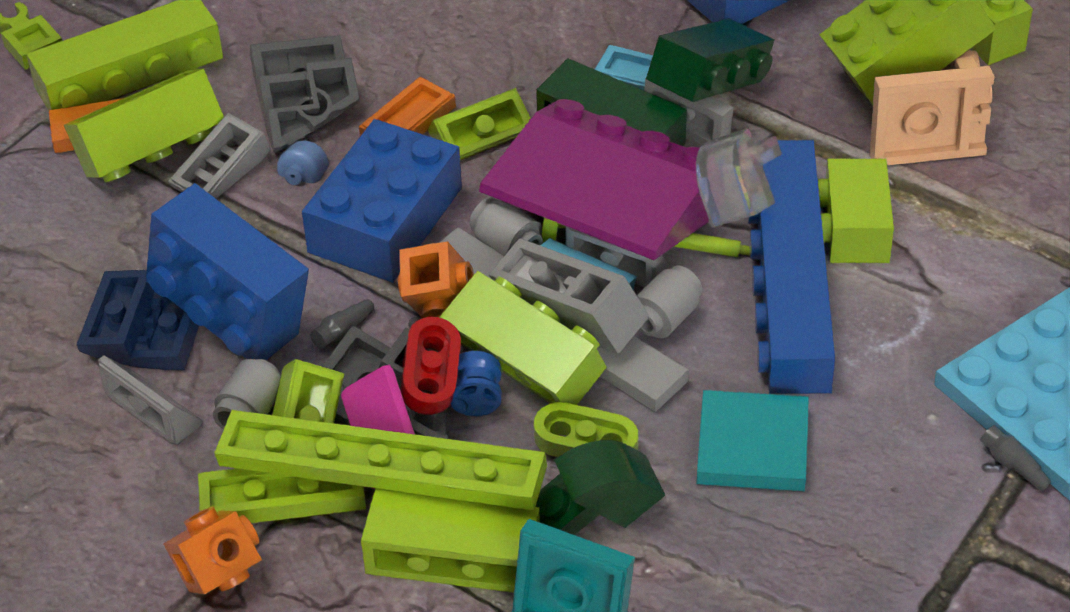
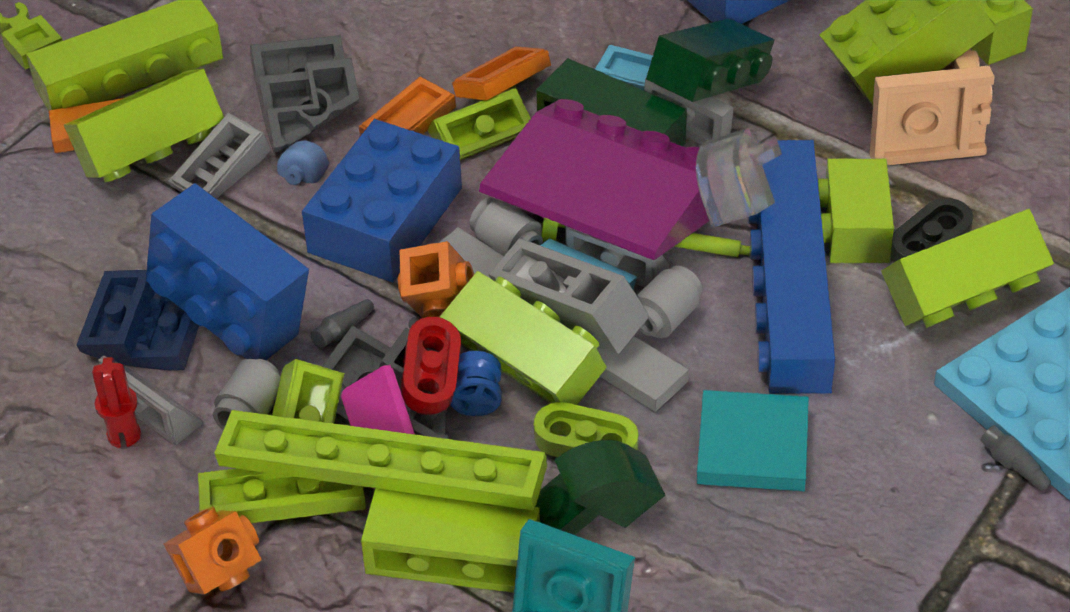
none -> red axle [92,357,141,448]
none -> orange tile [452,46,551,100]
none -> lime brick [881,208,1054,328]
none -> pearl dark grey plate [890,198,973,263]

